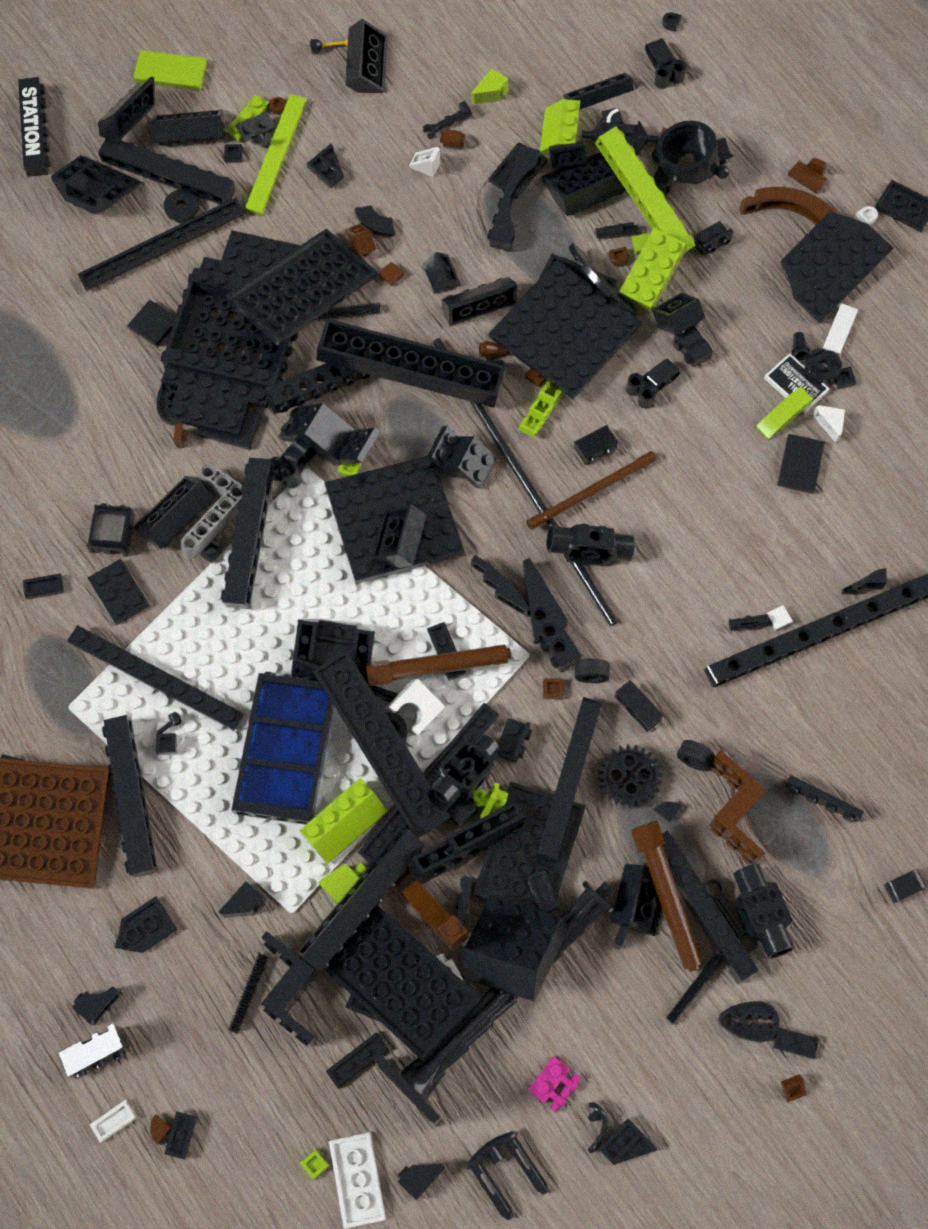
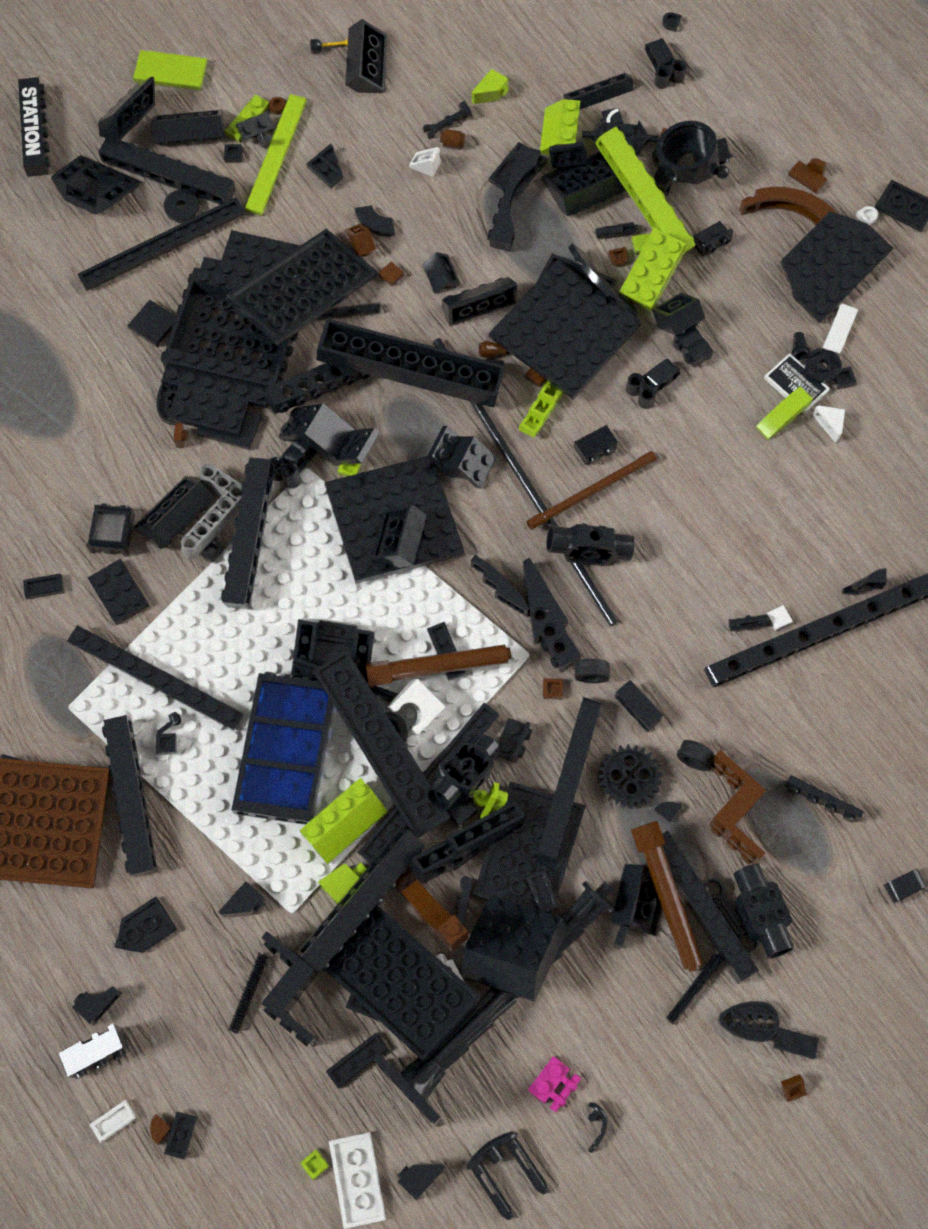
black wing [598,1118,657,1165] -> none
black tile [777,434,825,494] -> none

